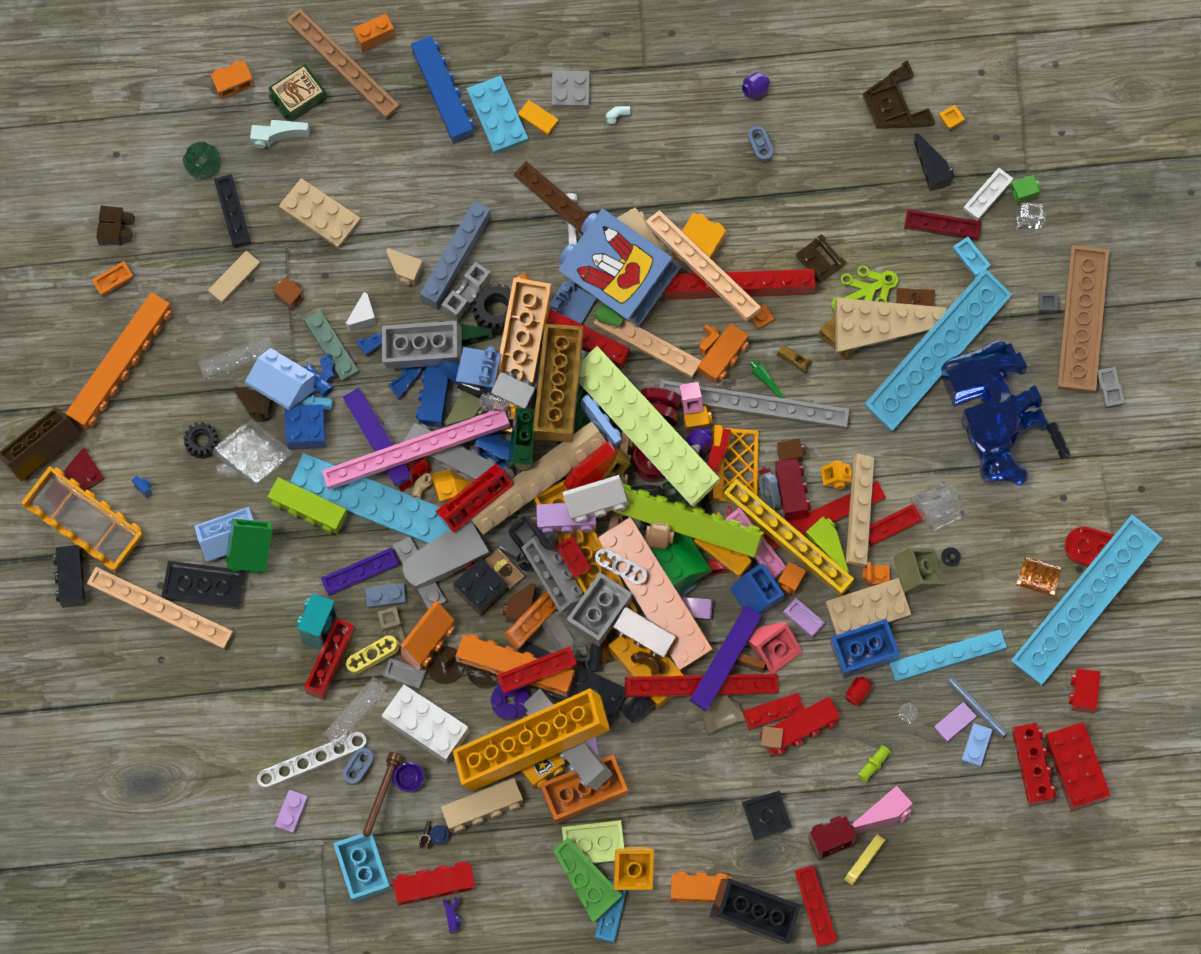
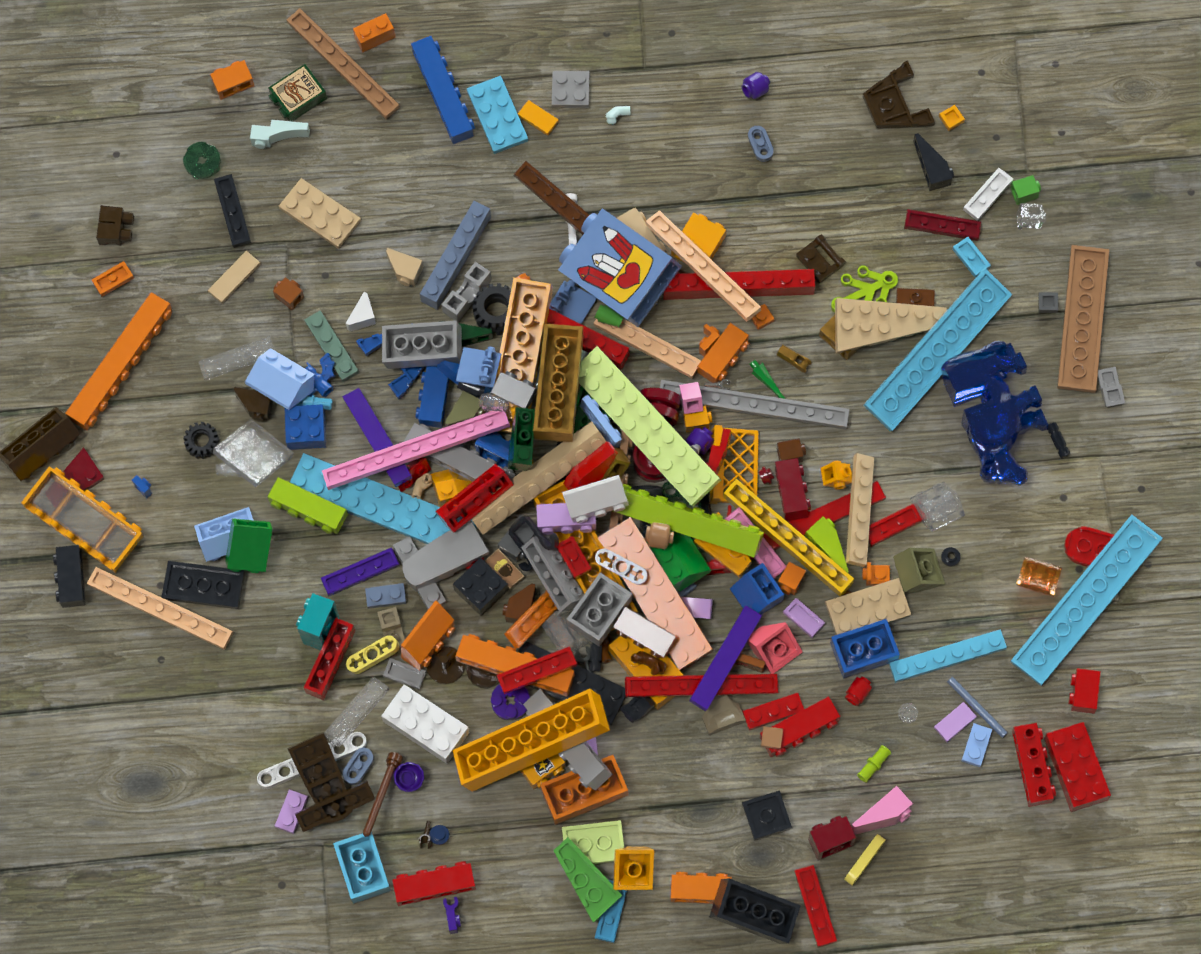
tan brick [440,778,524,833] -> none
sand blue plate [759,473,781,510] -> none
none -> dark brown slope [287,732,375,832]

